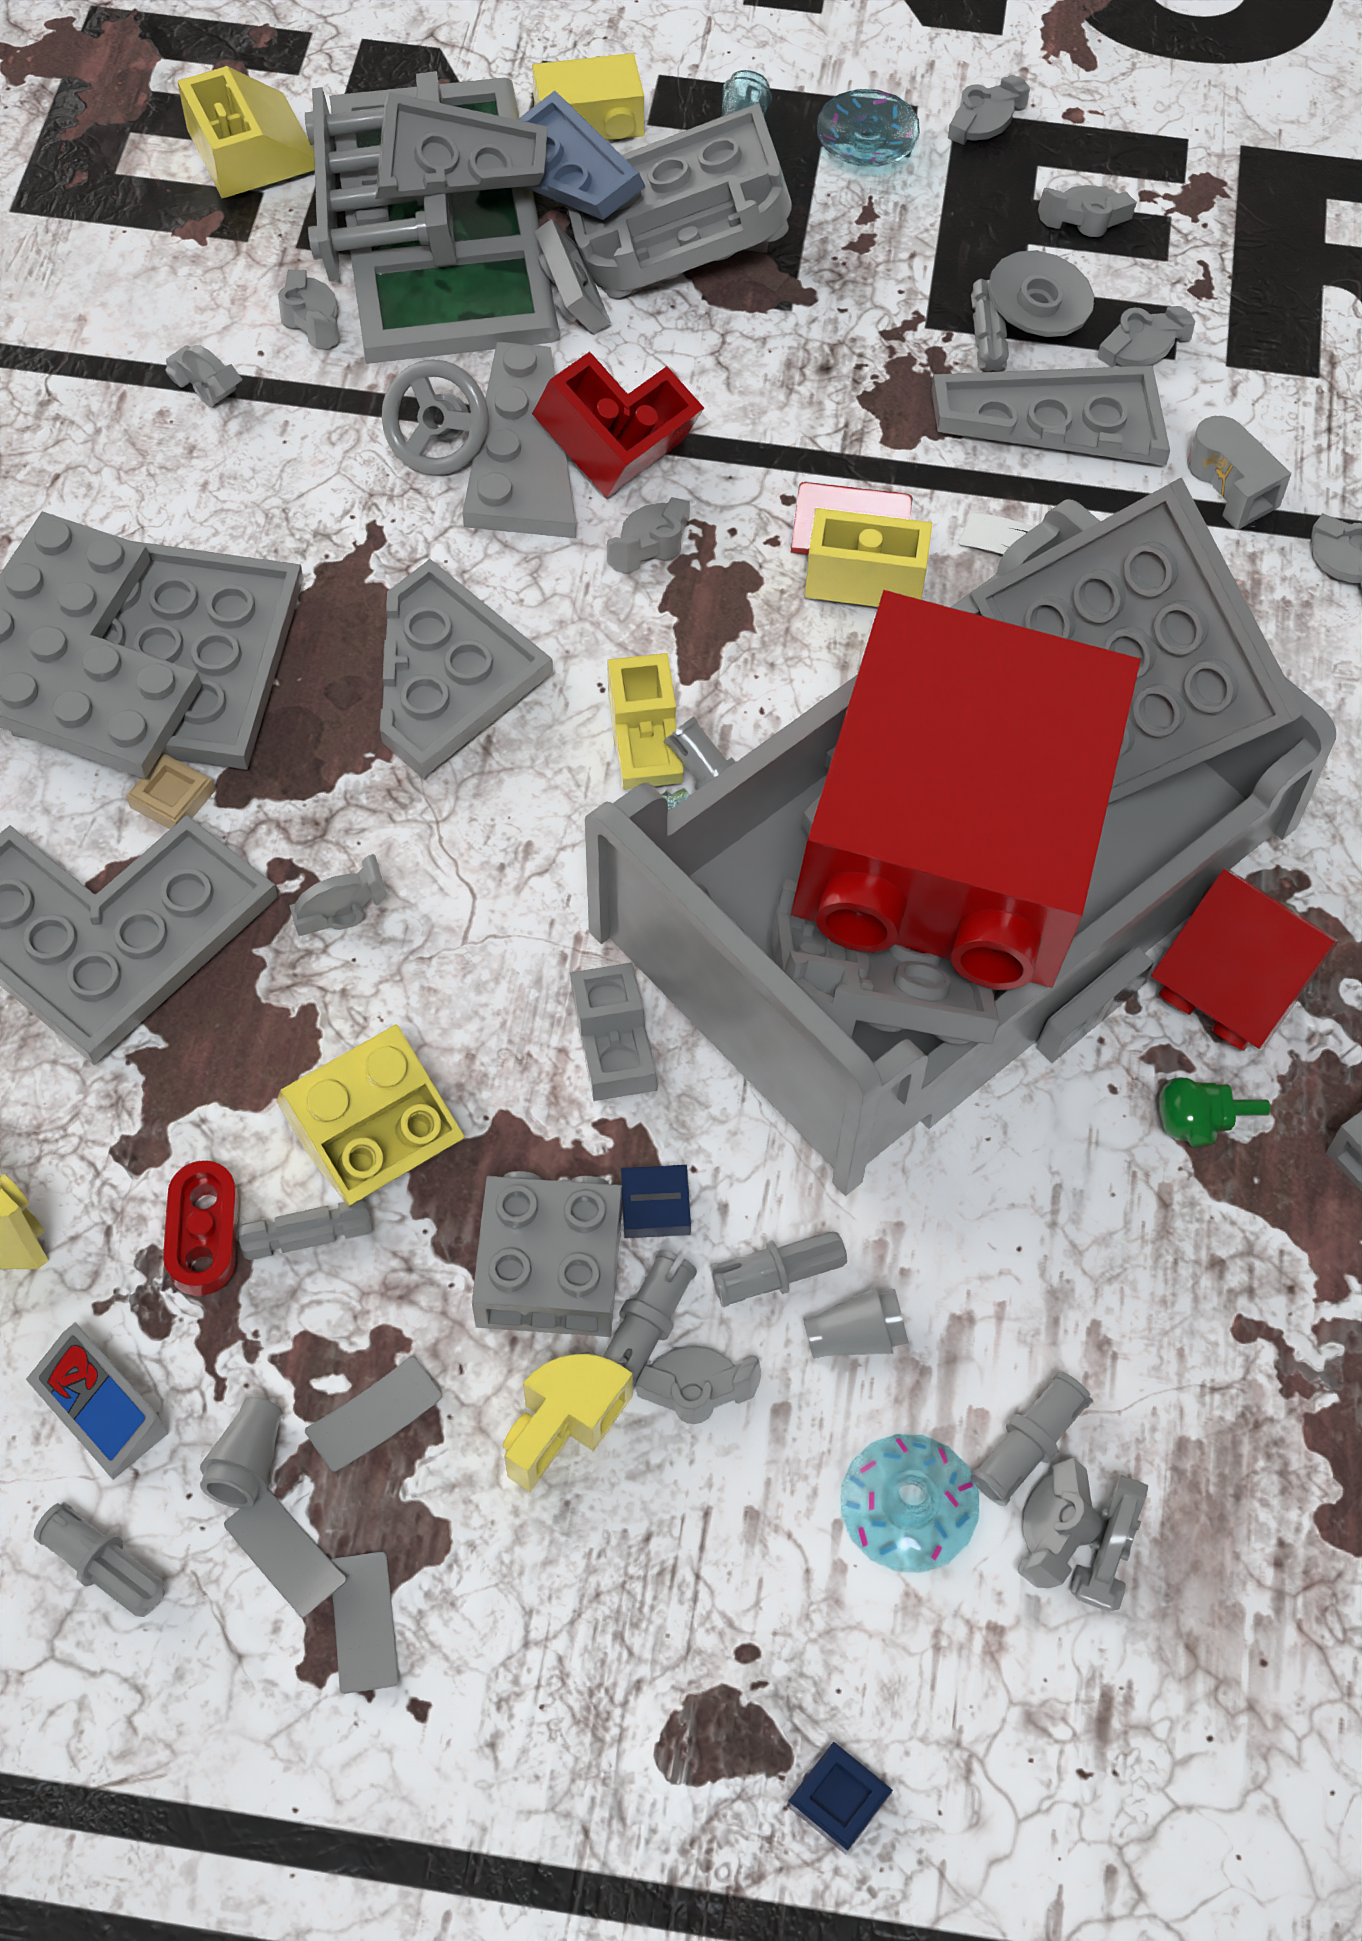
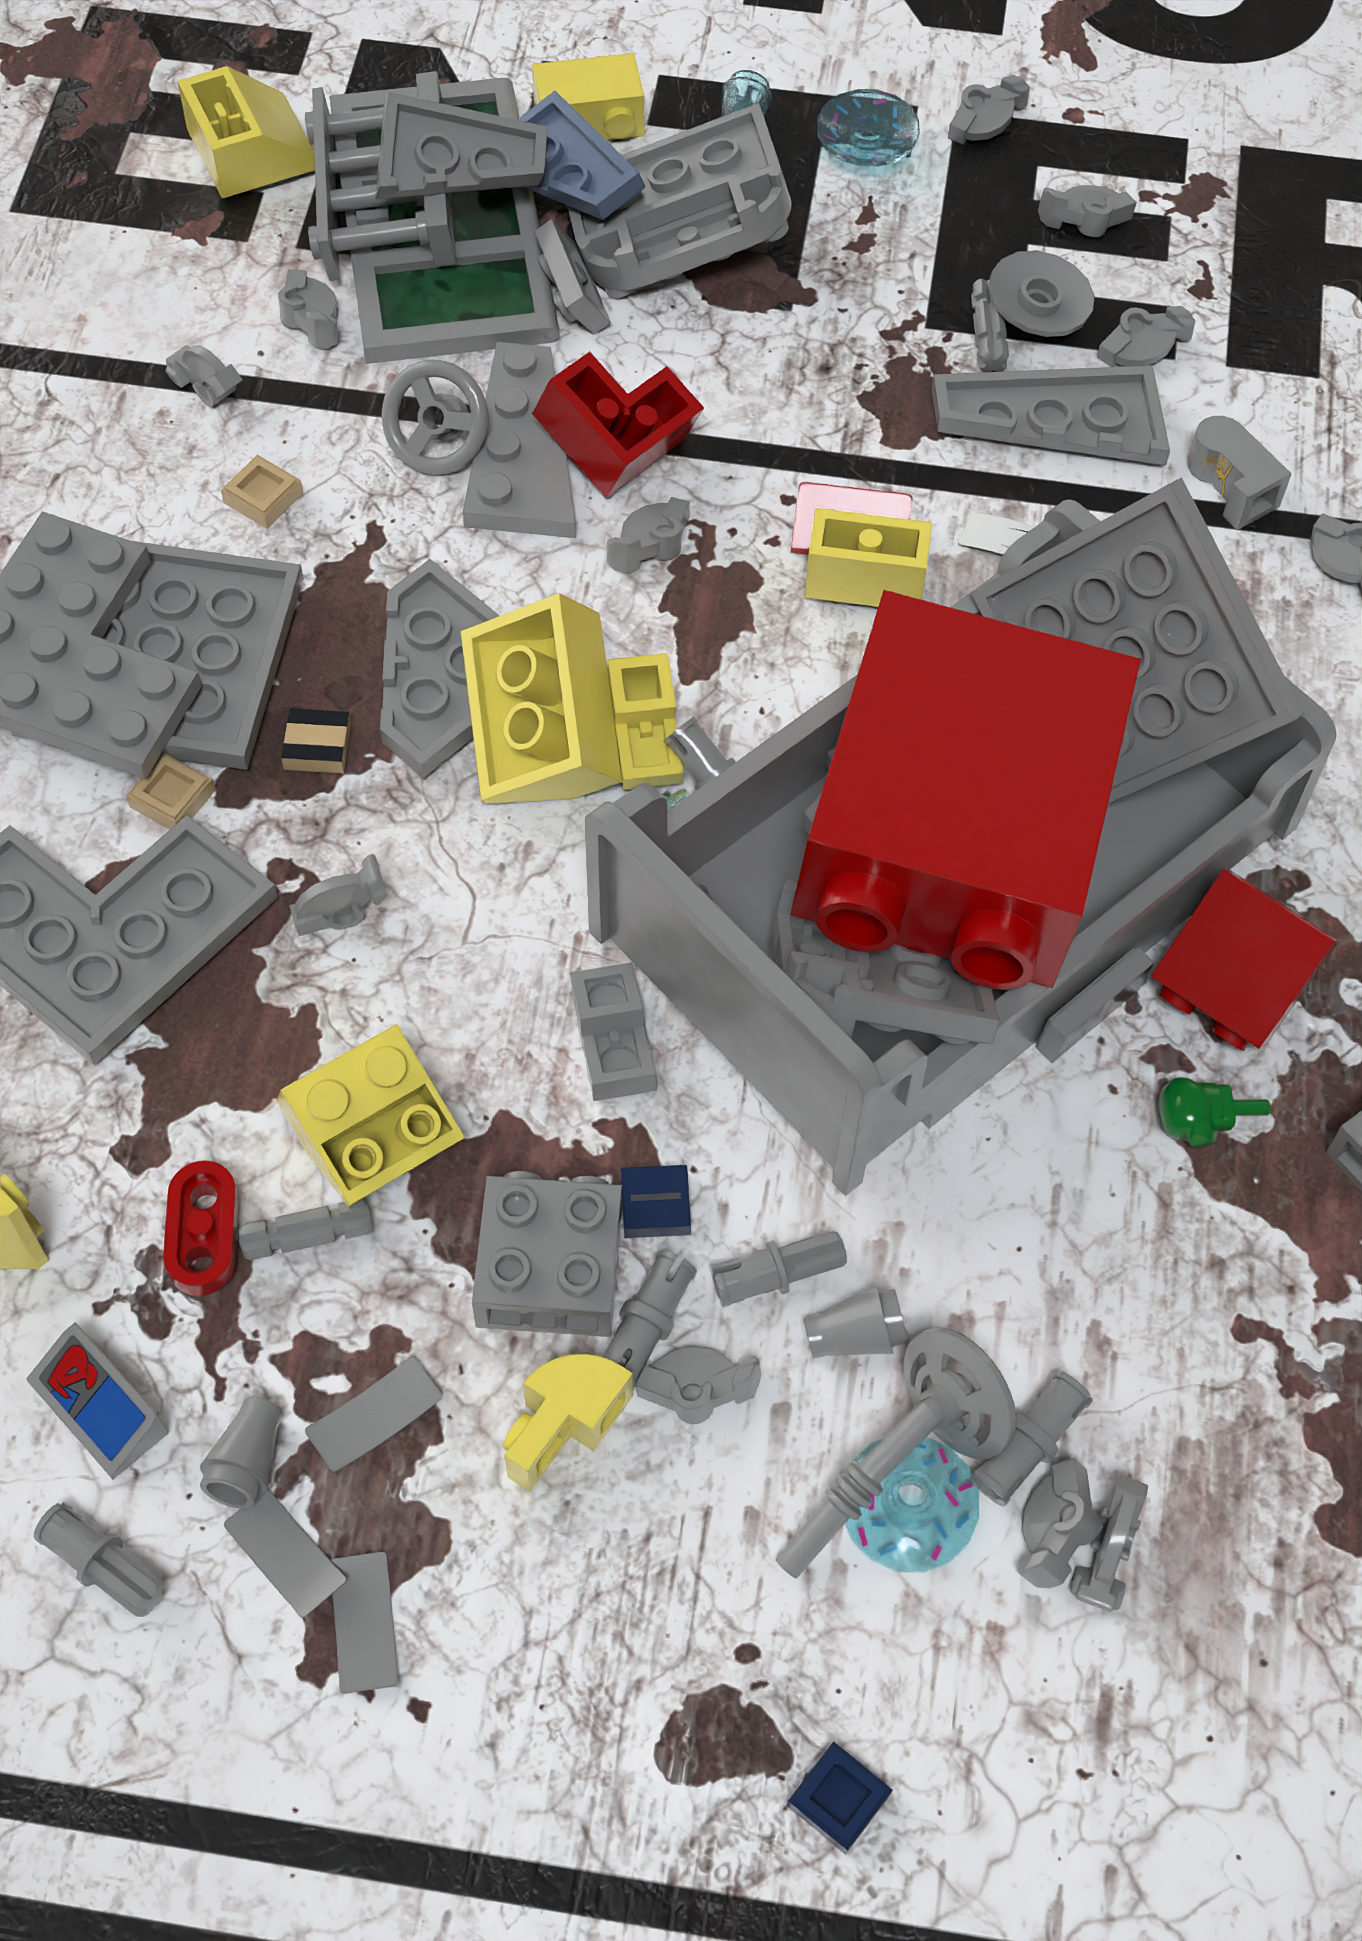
none -> tan tile [221,455,303,529]
none -> tile [281,708,351,774]
none -> light yellow slope [461,593,623,803]
none -> light grey dish [776,1327,1016,1579]

